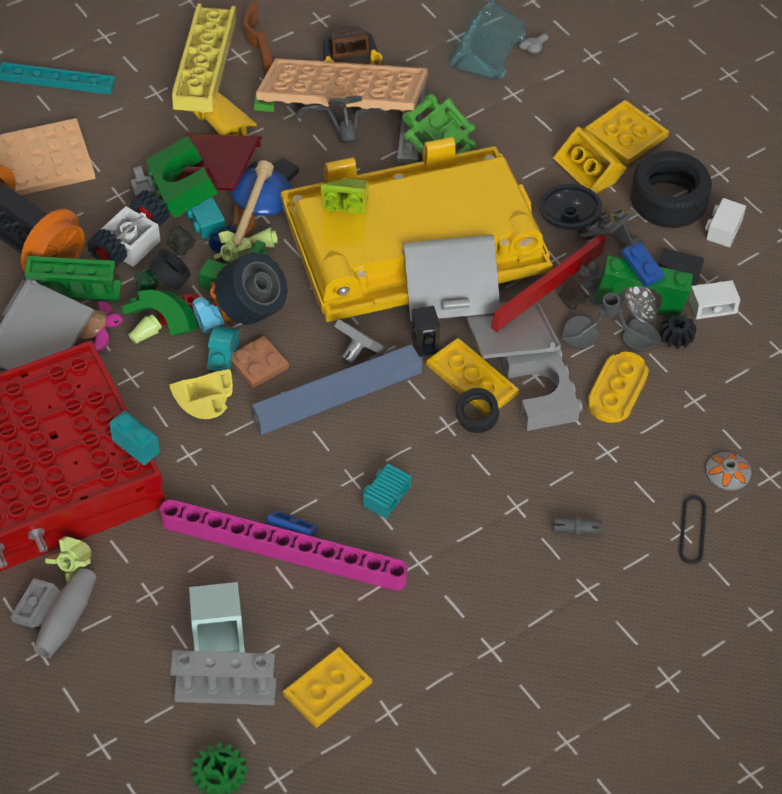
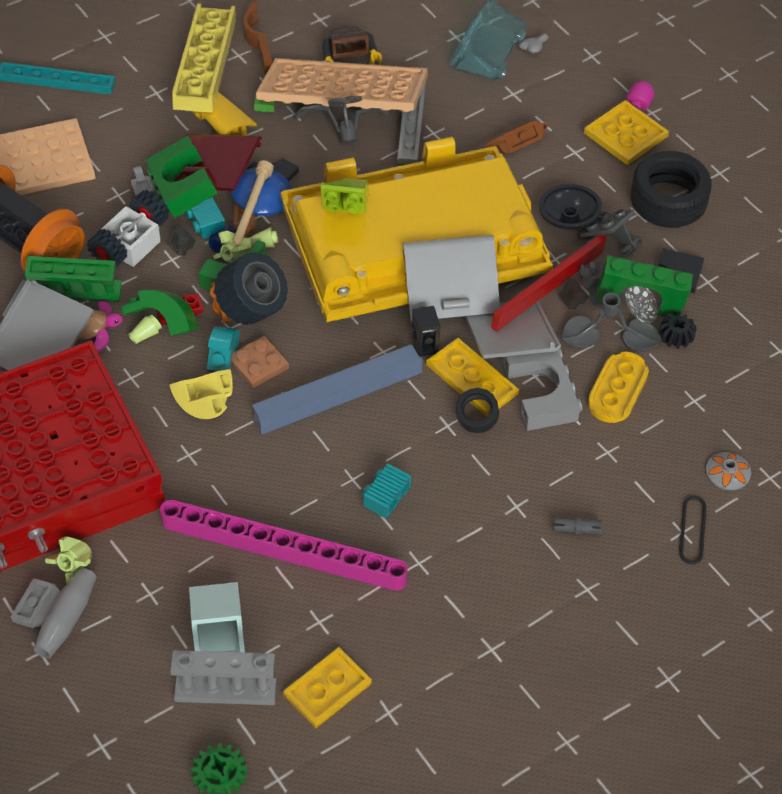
teal brick [110,411,160,465] -> none
dark green rock [133,269,159,291] -> none
black tyre [149,250,191,289] -> none
medium azure rock [192,297,225,334] -> none
blue plate [266,510,319,537] -> none
light grey tile [334,319,388,364] -> none
bright green brick [402,94,477,155] -> none
yellow slope [553,127,627,193] -> none
blue plate [621,242,665,288] -> none
white brick [689,280,740,319] -> none
white brick [705,198,746,247] -> none
none -> dark orange plate [482,120,549,154]
none -> dark pink head [626,81,655,110]

